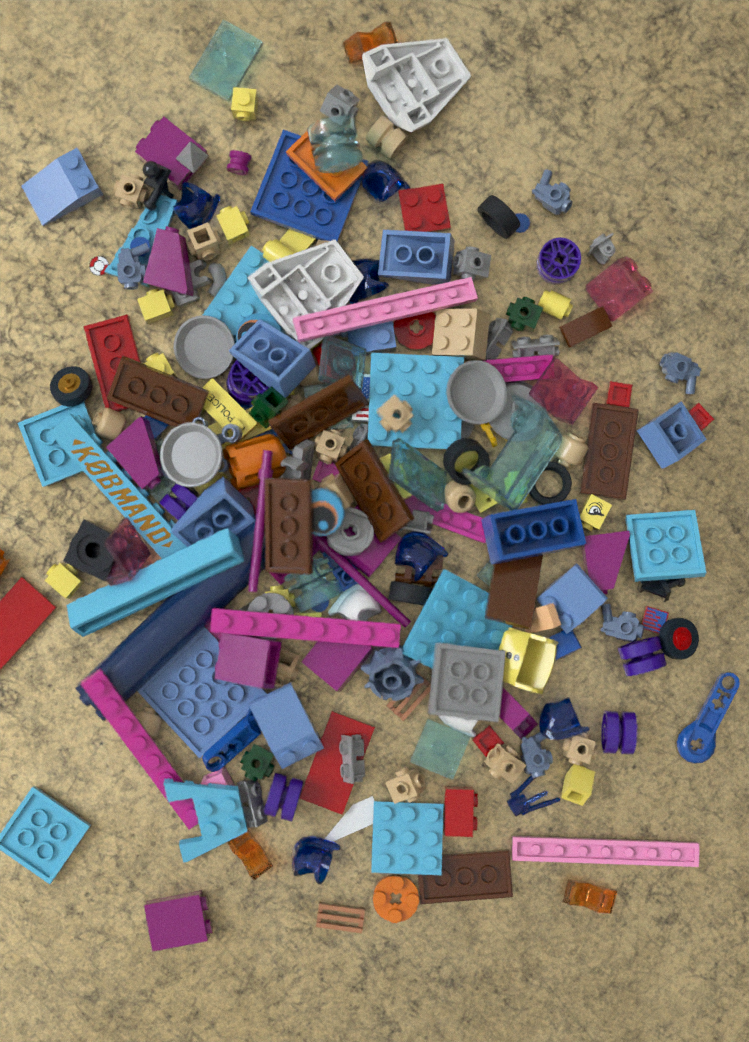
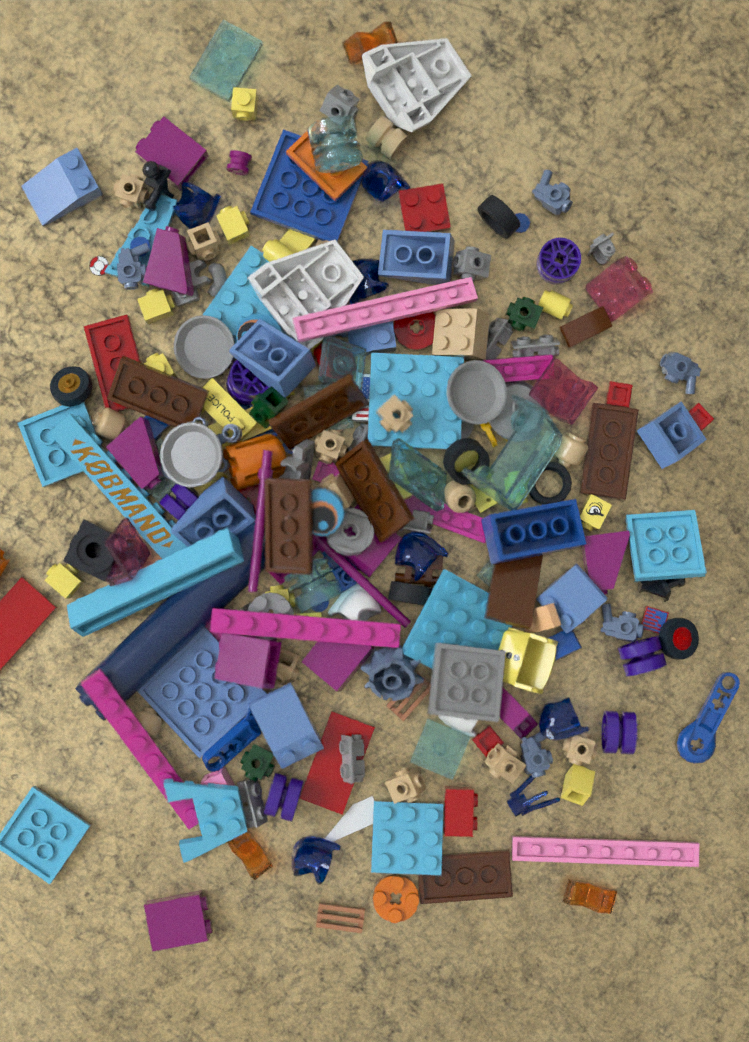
light grey slope [176,141,208,174] -> none

